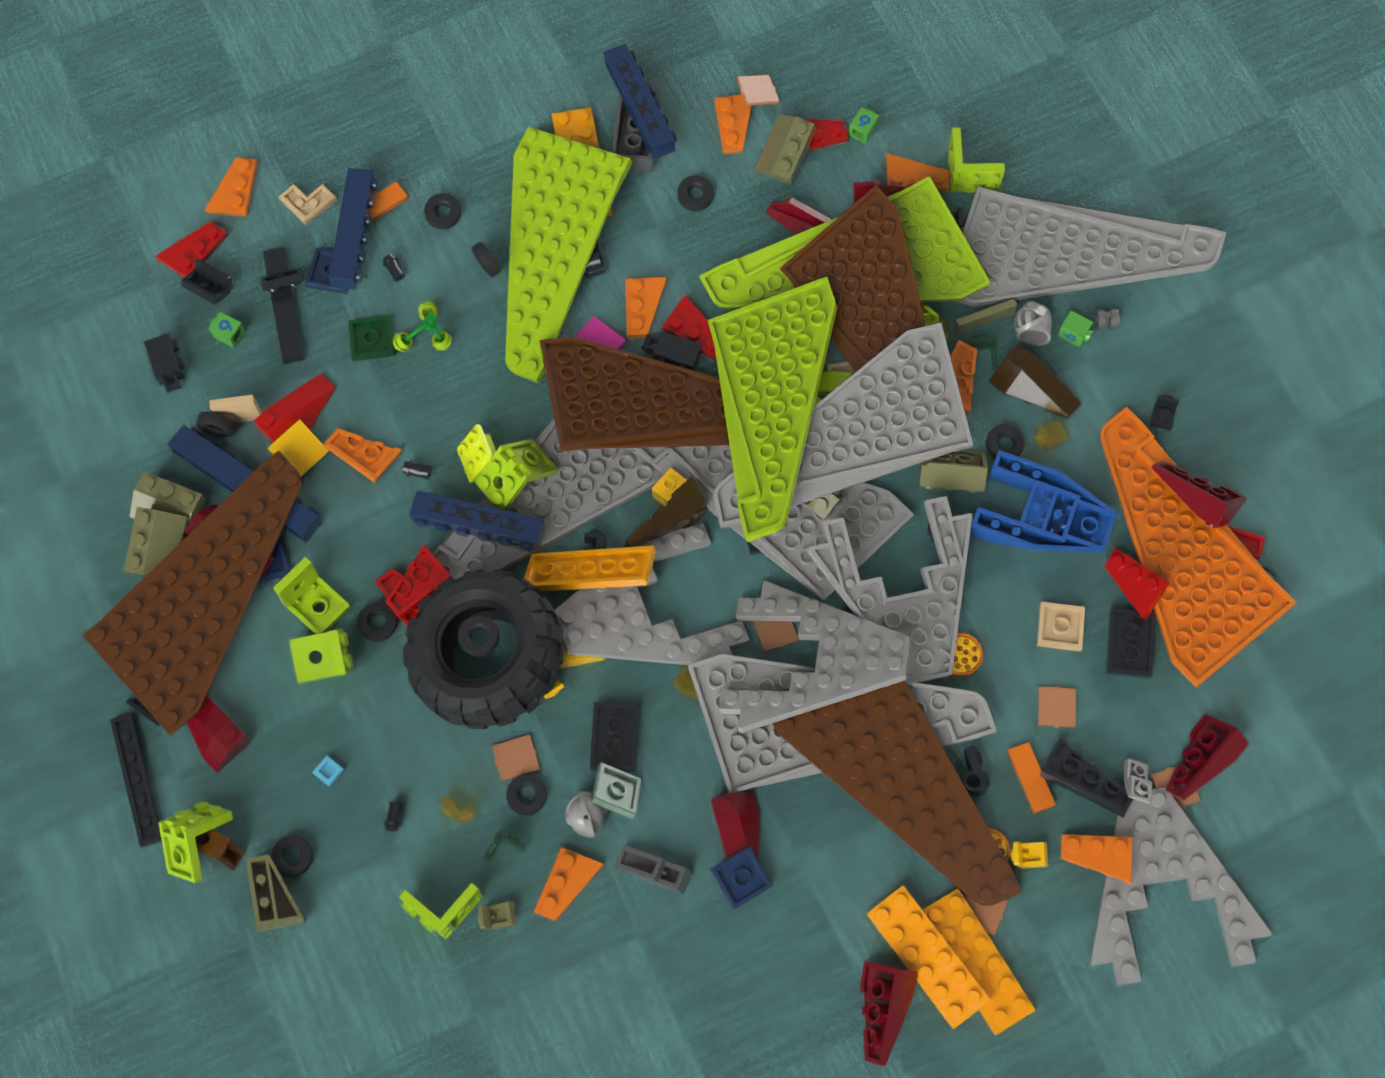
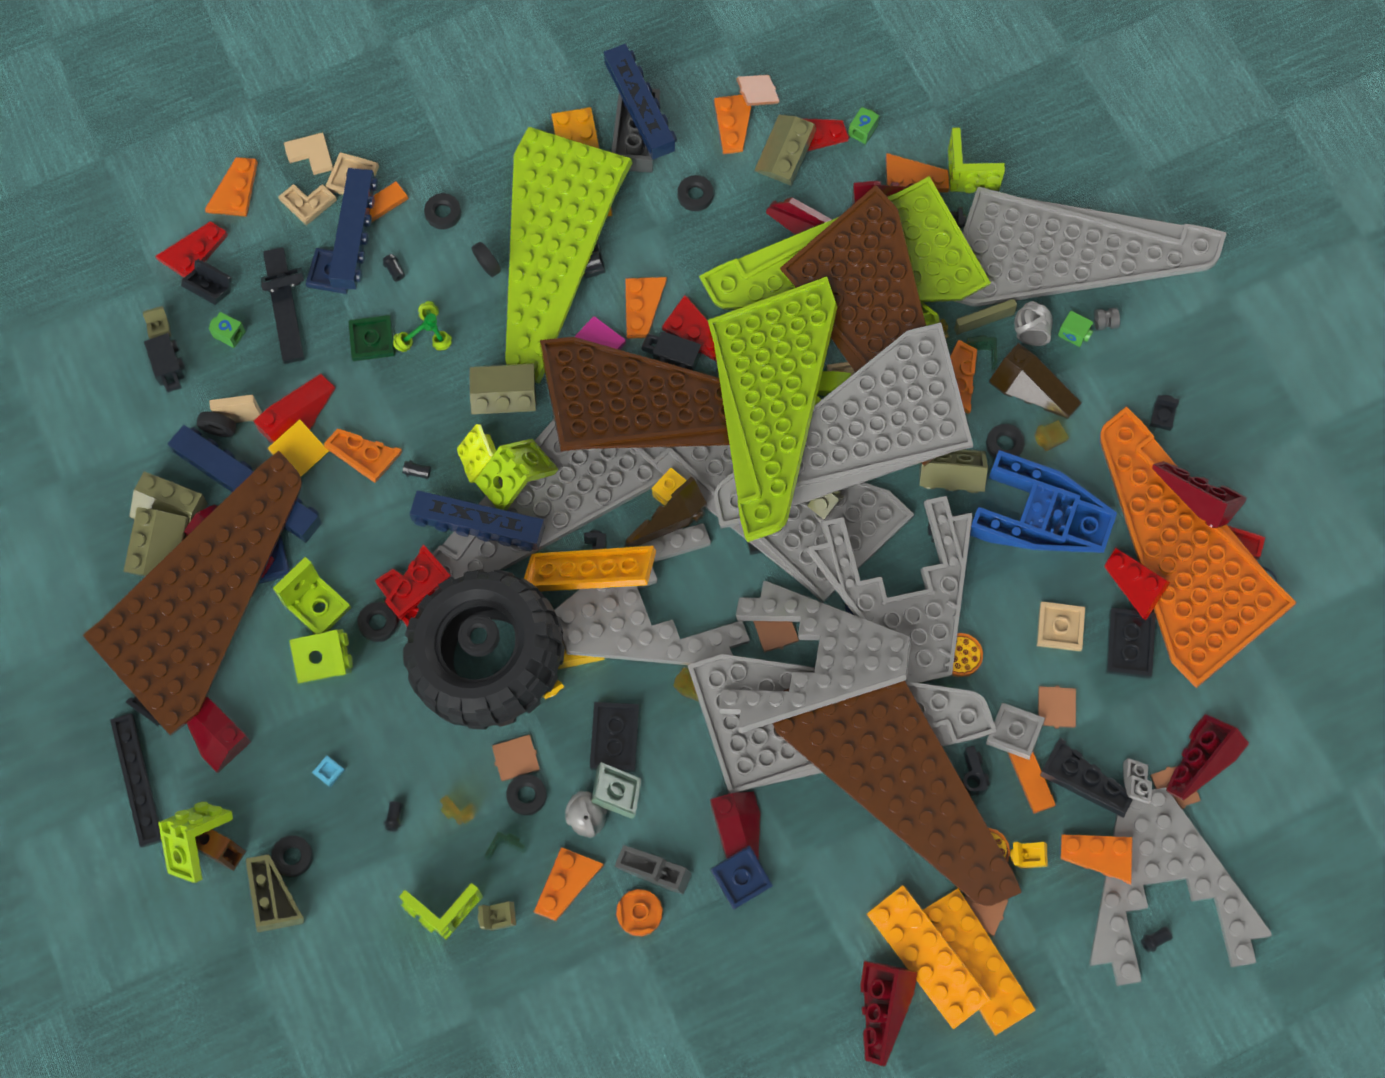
none -> olive bracket [143,306,171,339]
none -> tan tile [284,133,333,175]
none -> tan tile [325,152,379,195]
none -> olive slope [470,363,537,415]
none -> orange tile [616,889,663,936]
none -> light grey tile [986,703,1045,760]
none -> black pin [1141,926,1173,952]

